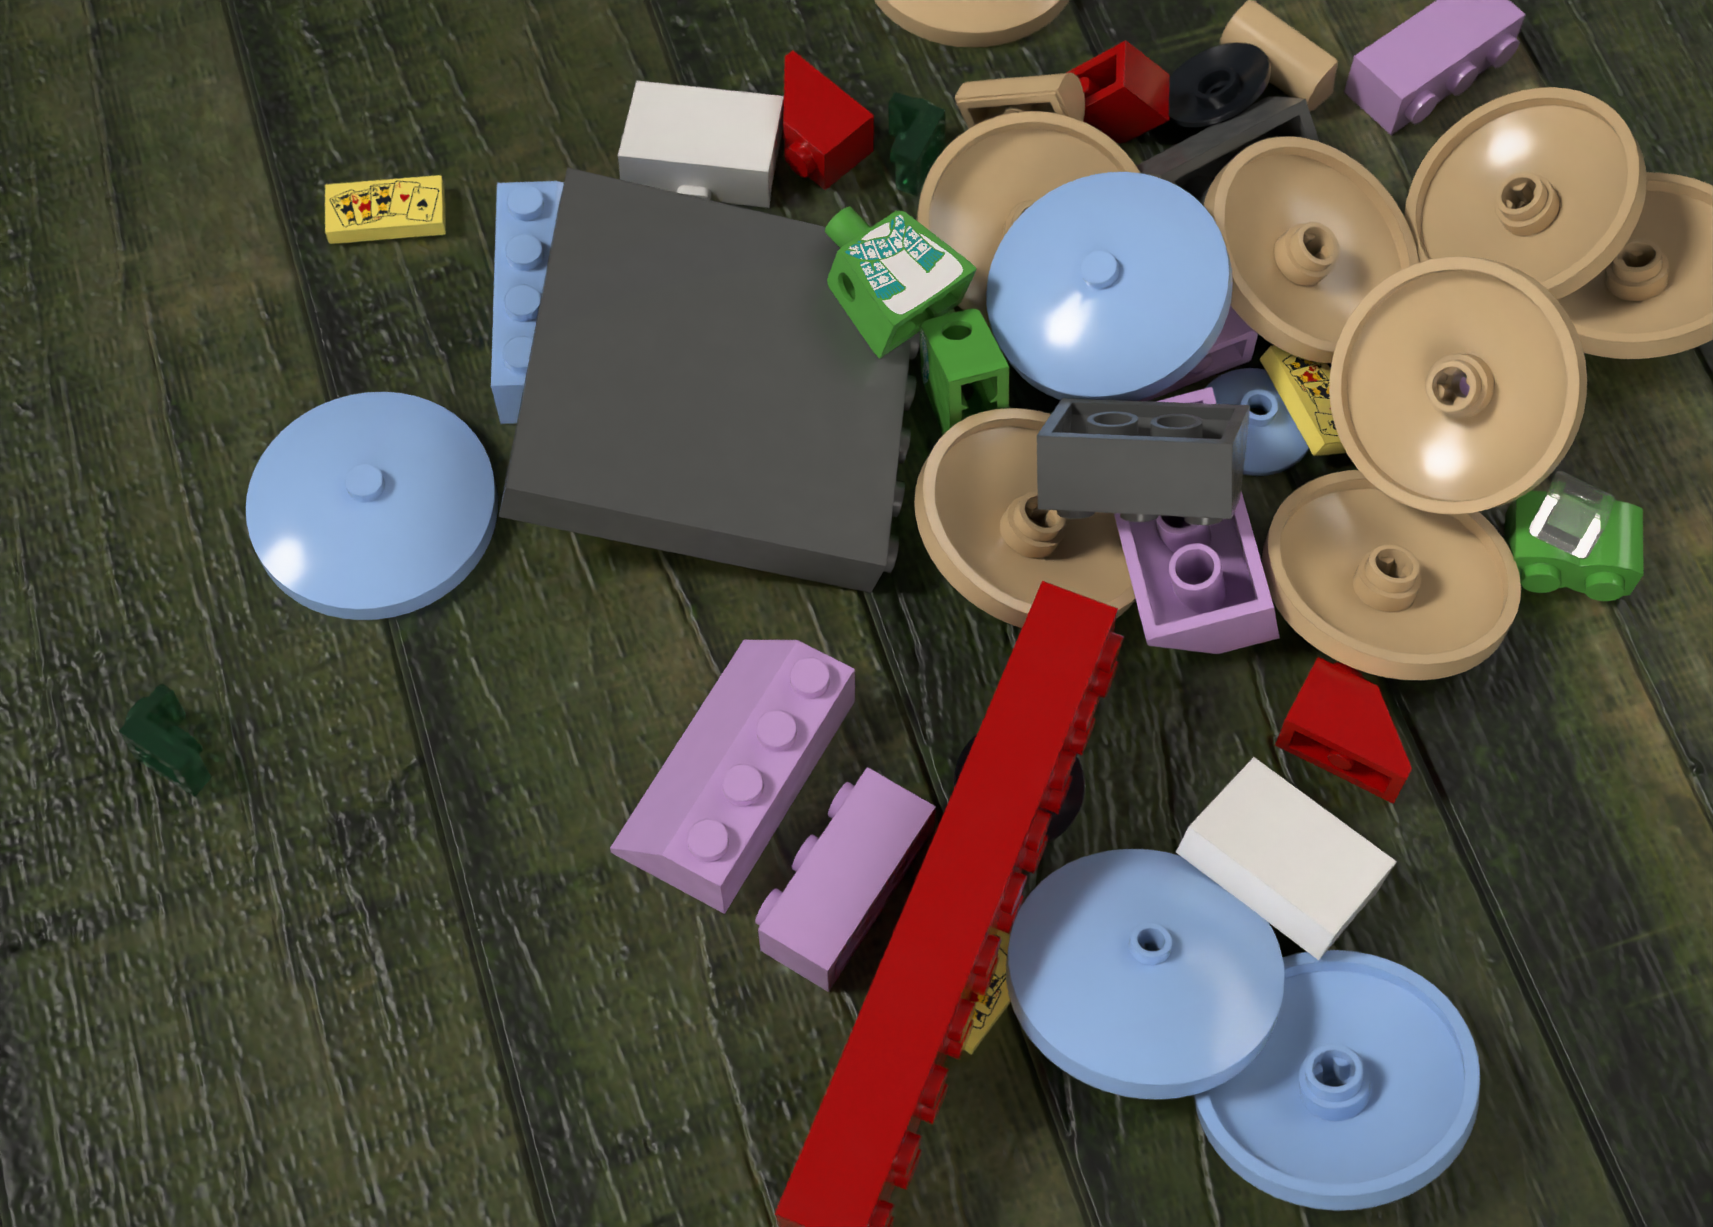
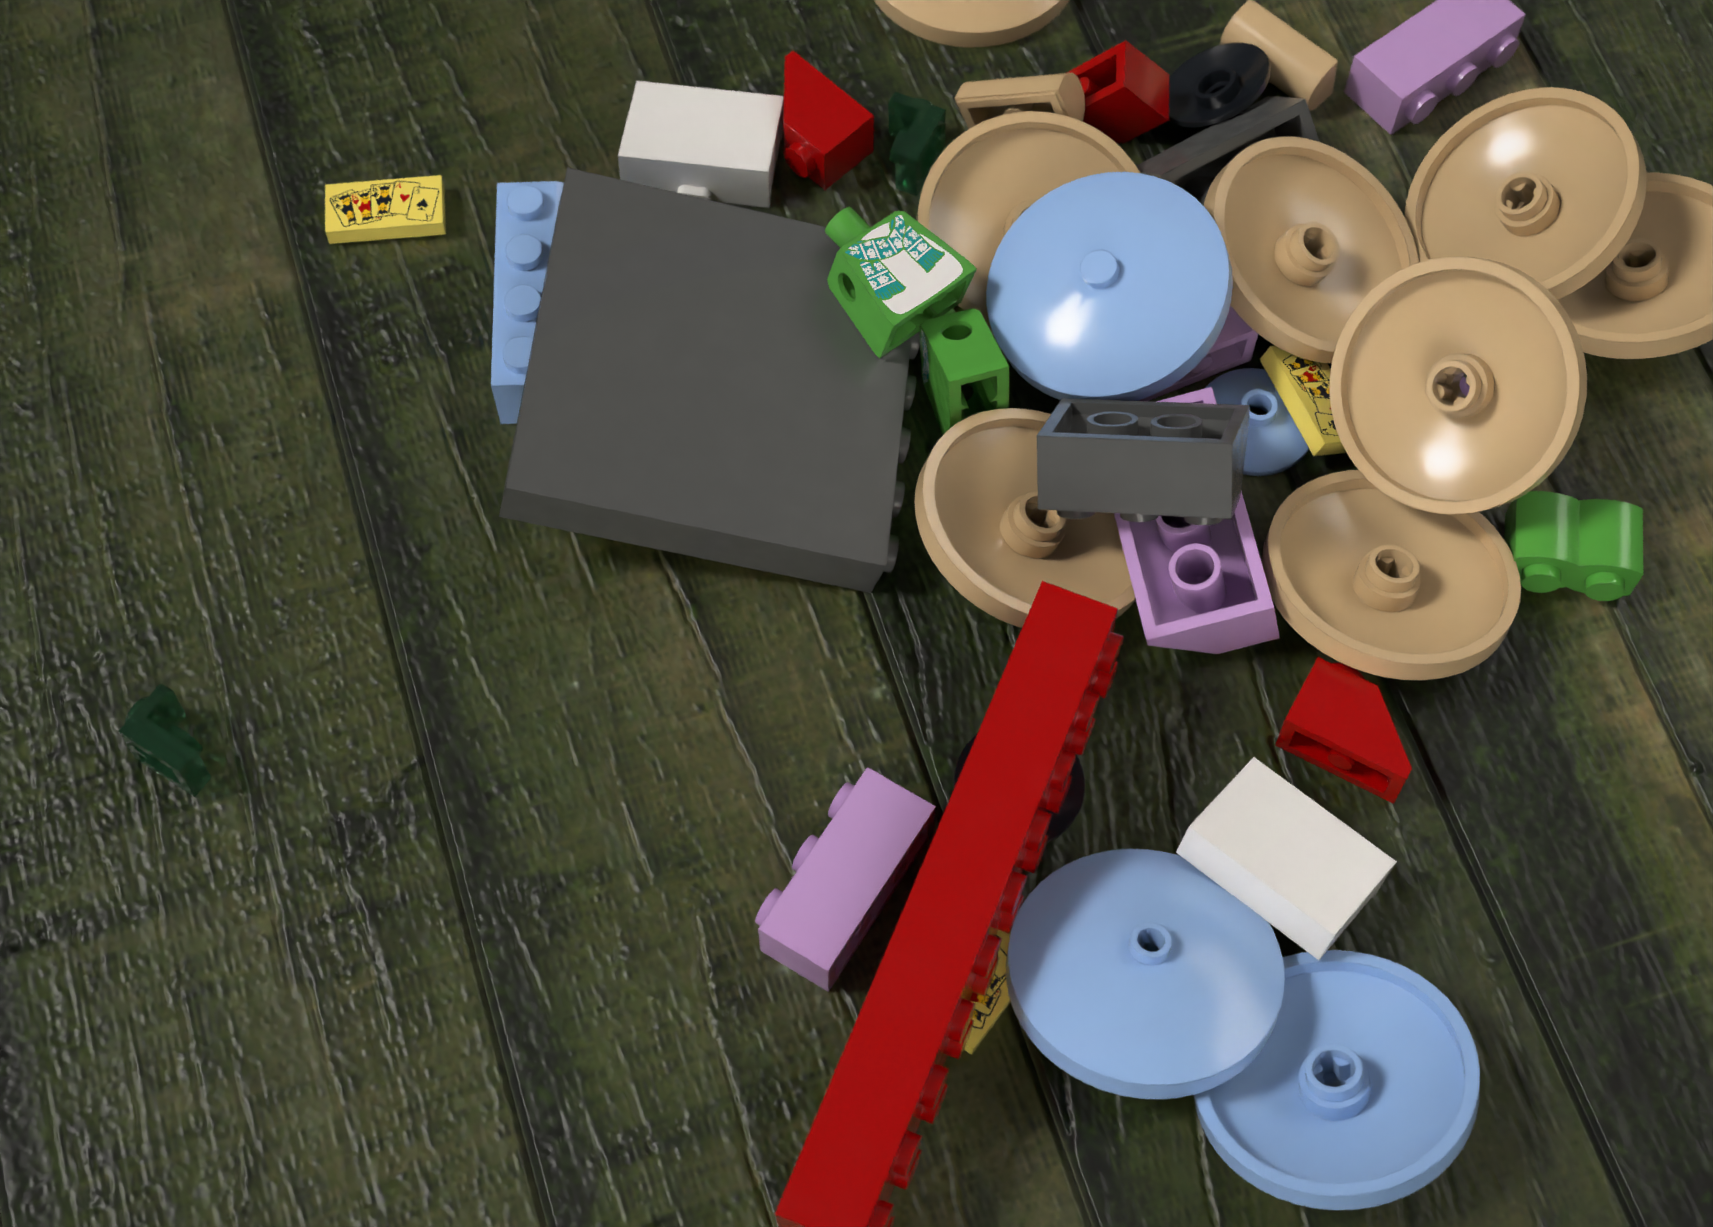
light blue dish [246,392,498,620] -> none
lavender slope [610,640,855,914] -> none
clear slope [1529,471,1616,559] -> none

